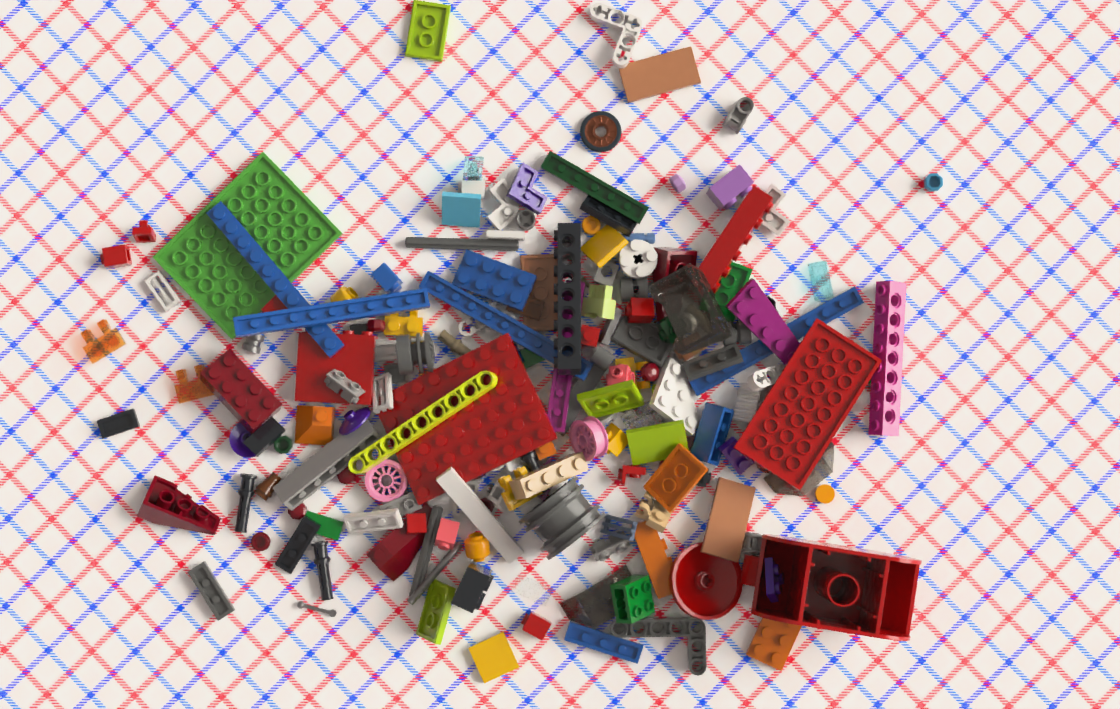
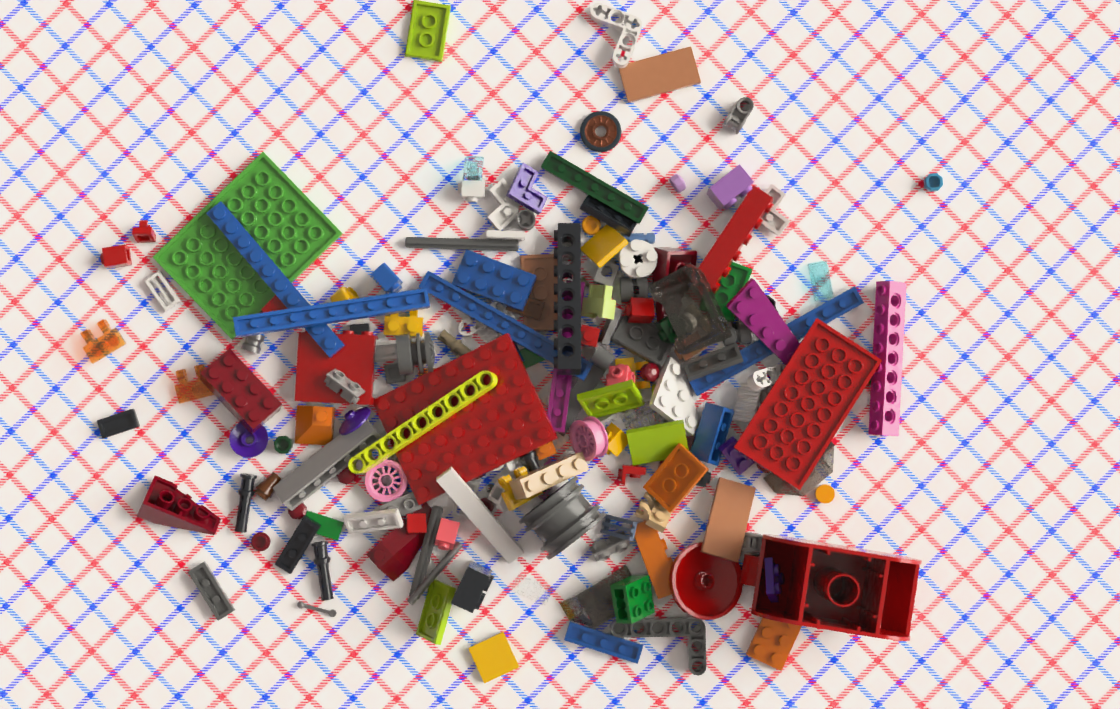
black tile [243,417,286,457] -> none
dark red tile [366,319,385,333] -> none
white tile [372,372,393,414] -> none
medium azure tile [442,191,481,228] -> none
light orange head [464,532,490,562] -> none
red brick [521,611,552,641] -> none

